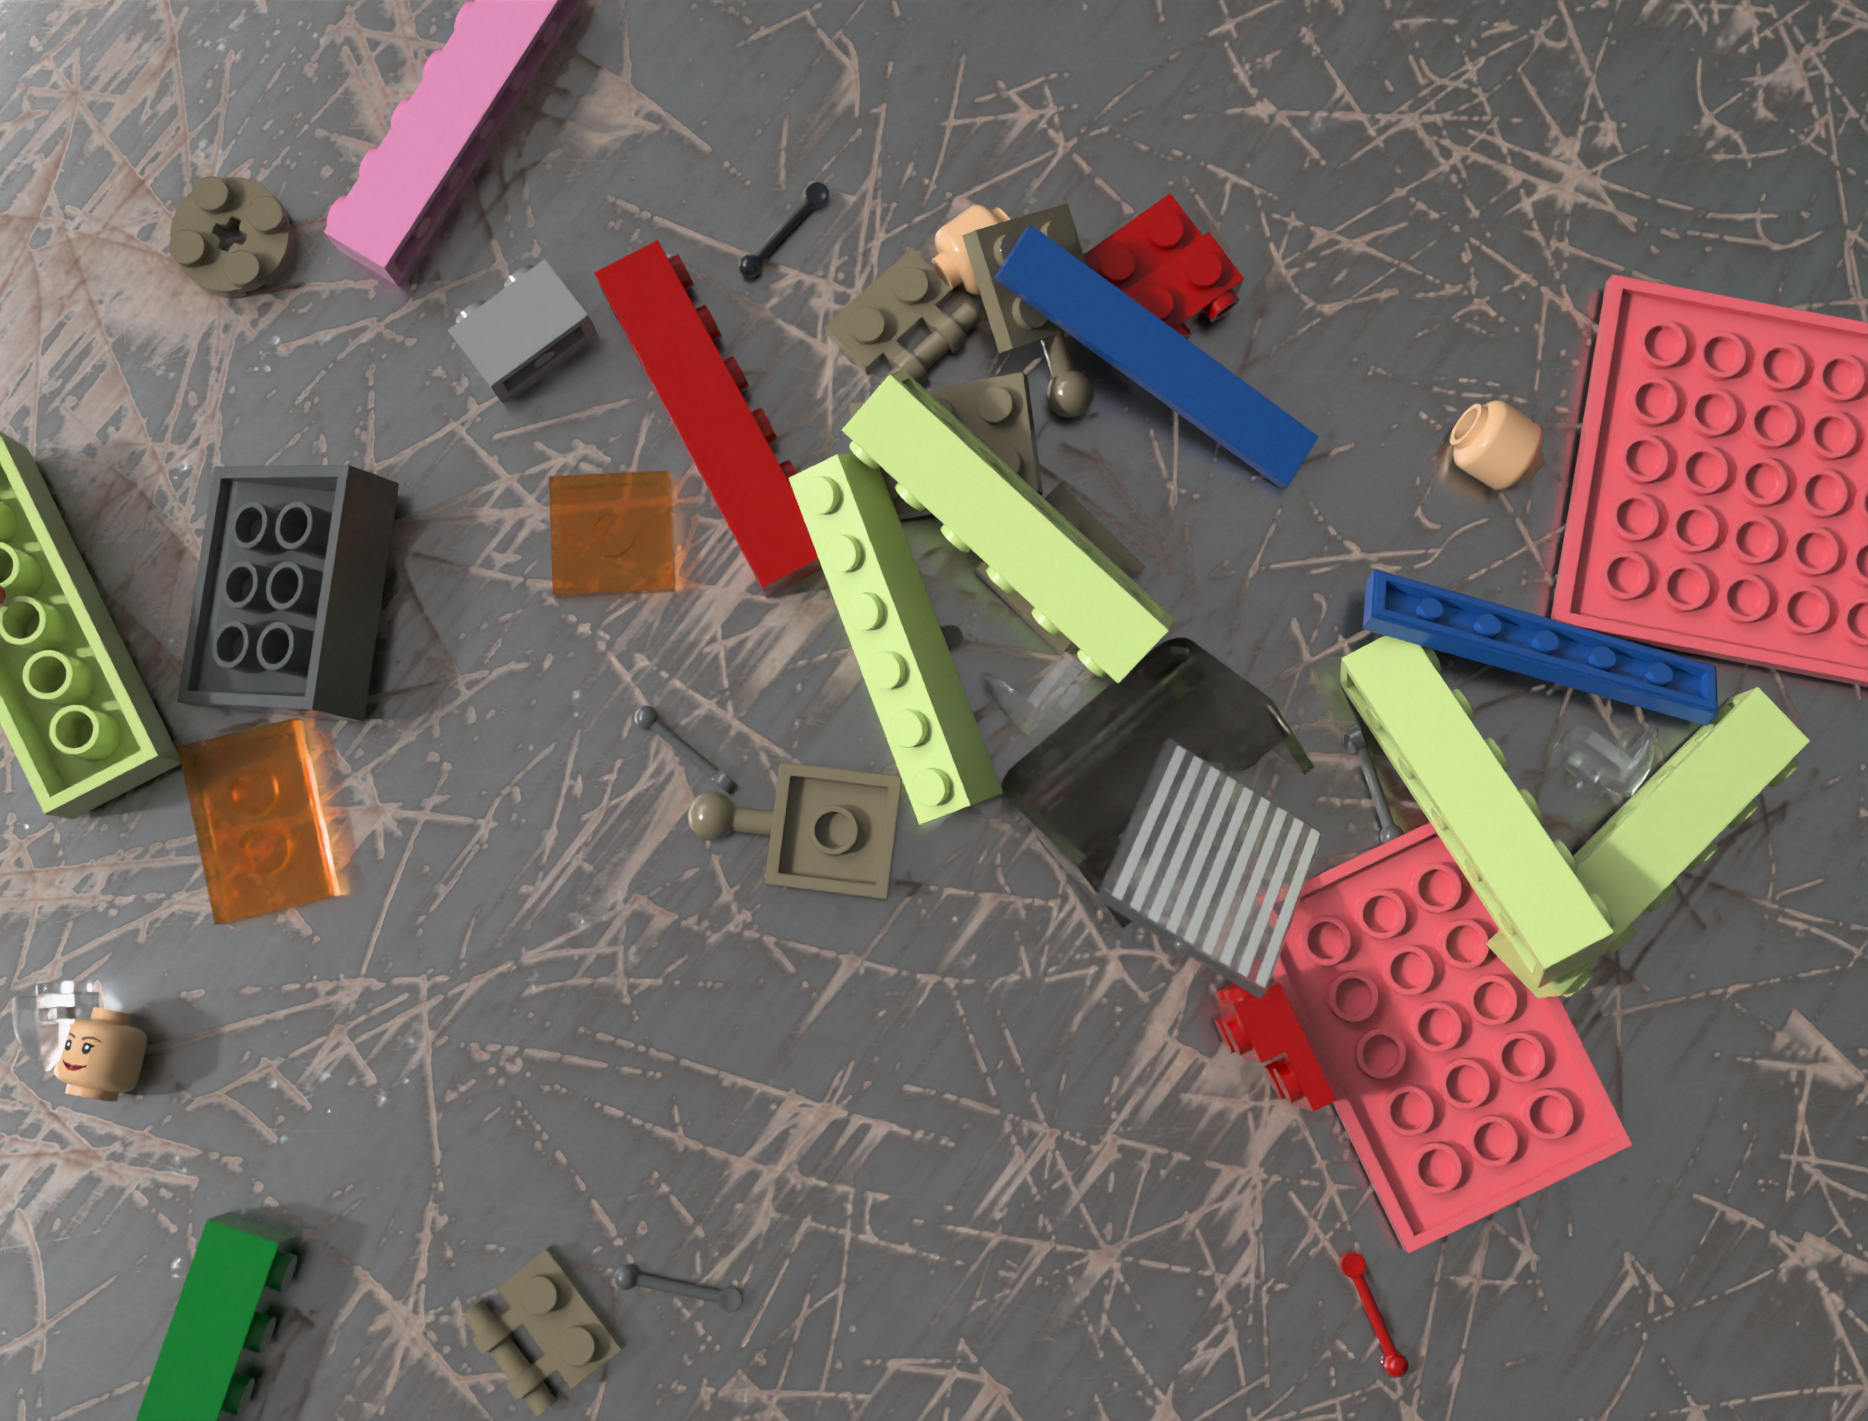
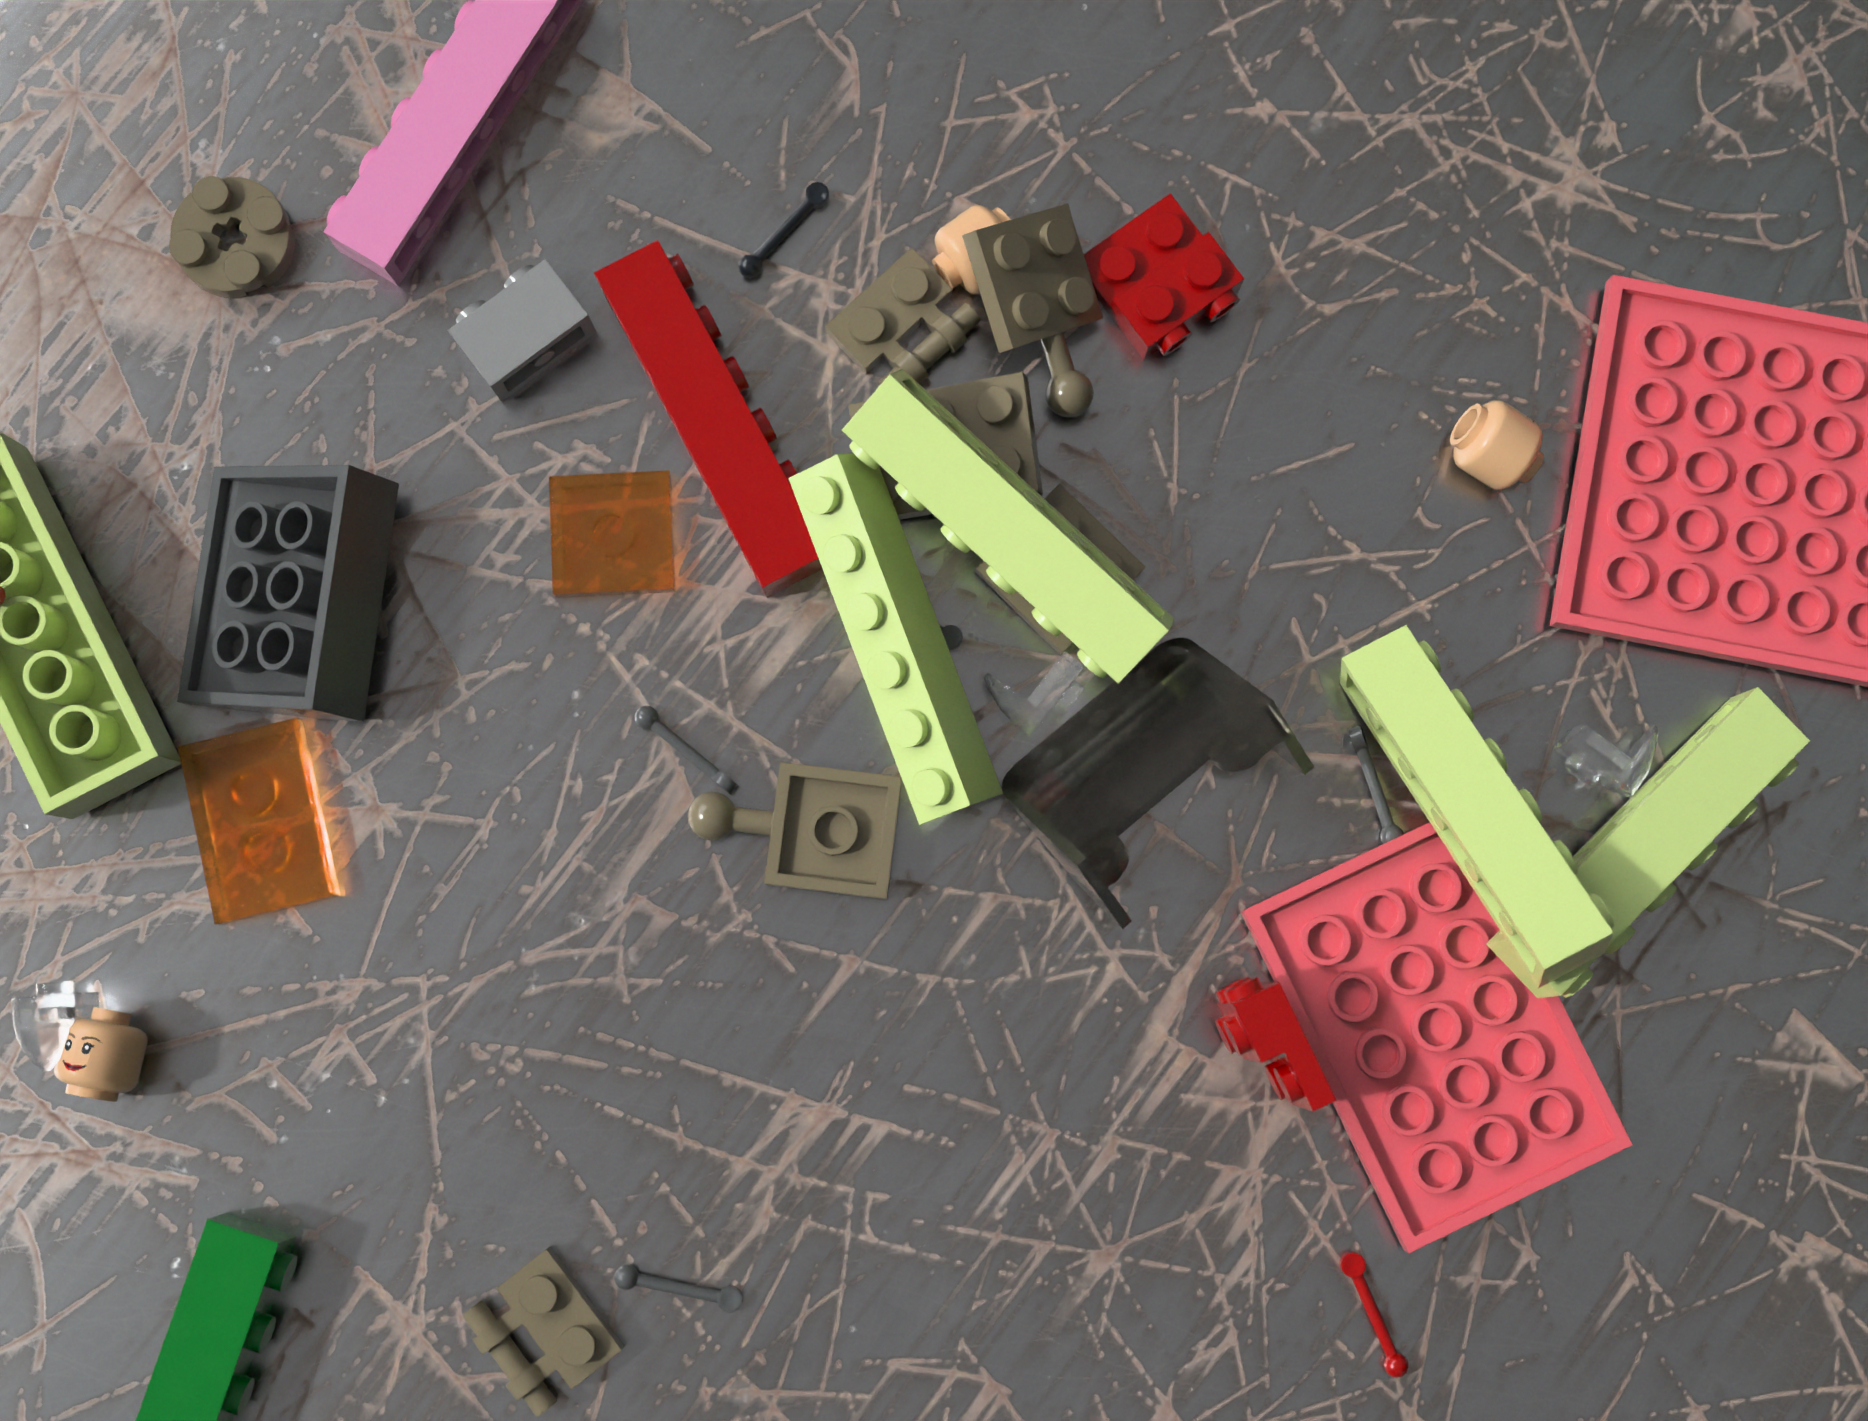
blue tile [993,225,1319,487] -> none
piece [1095,738,1323,999] -> none
blue tile [1363,569,1718,726] -> none

